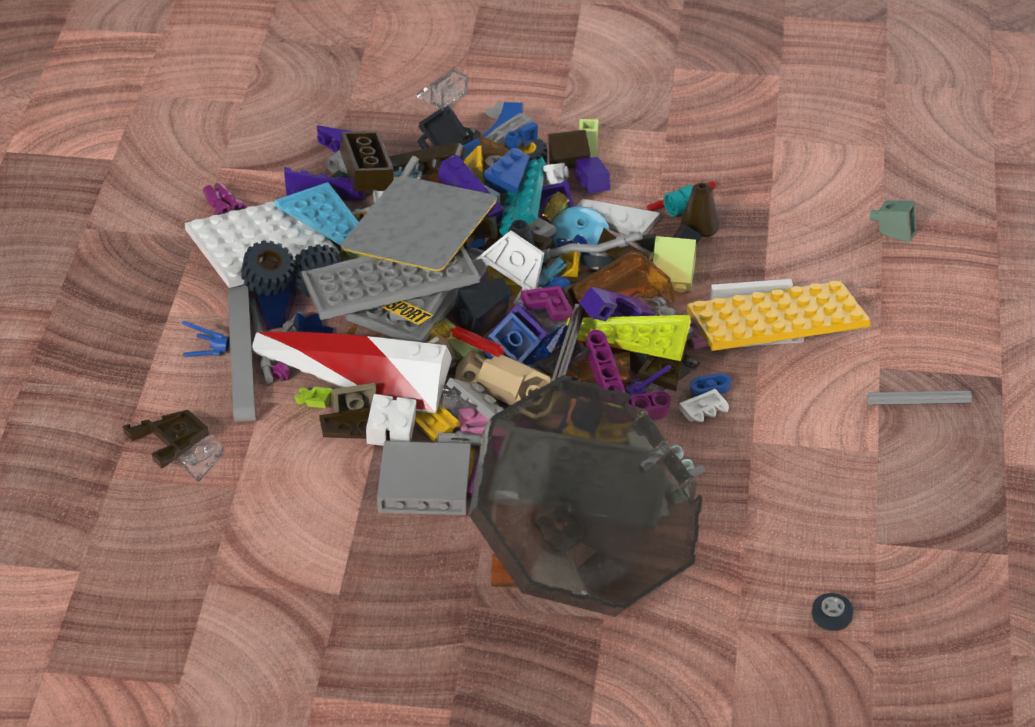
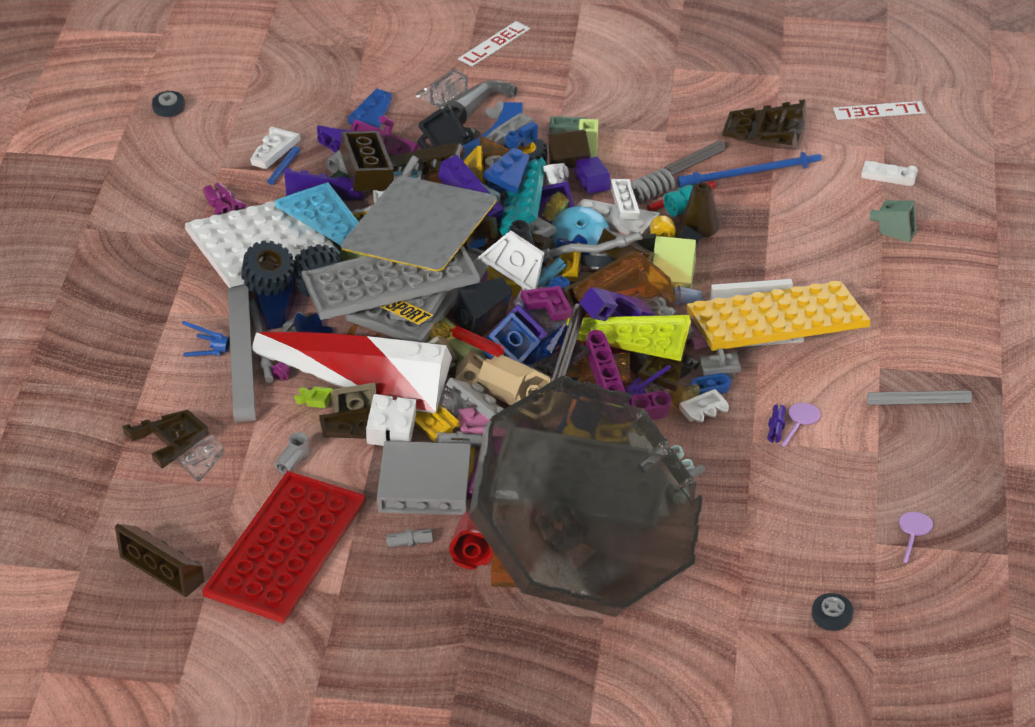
none -> dark brown slope [115,524,205,597]
none -> black wheel [152,91,185,117]
none -> red plate [202,470,366,624]
none -> white wing [250,127,301,169]
none -> blue bar [267,146,300,185]
none -> light grey piece [274,432,310,475]
none -> blue wing [347,88,392,129]
none -> magenta plate [350,116,419,155]
none -> light grey pin [386,528,433,548]
none -> dark grey animal [444,80,518,124]
none -> red cone [449,511,495,569]
none -> white sticker [458,21,530,66]
none -> sand green plate [549,116,588,133]
none -> white plate [610,179,640,221]
none -> light grey piece [632,168,675,204]
none -> yellow head [649,215,676,238]
none -> axle [664,140,726,175]
none -> clear yellow panel [669,384,699,412]
none -> sand blue cone [671,285,702,305]
none -> blue bar [677,152,823,188]
none -> light grey hips [700,348,741,378]
none -> dark brown wedge [722,99,806,150]
none -> dark purple pin [767,404,786,443]
none -> lavender piece [782,403,821,447]
none -> white sticker [833,101,926,120]
none -> white plate [861,161,918,186]
none -> lavender piece [899,512,933,563]

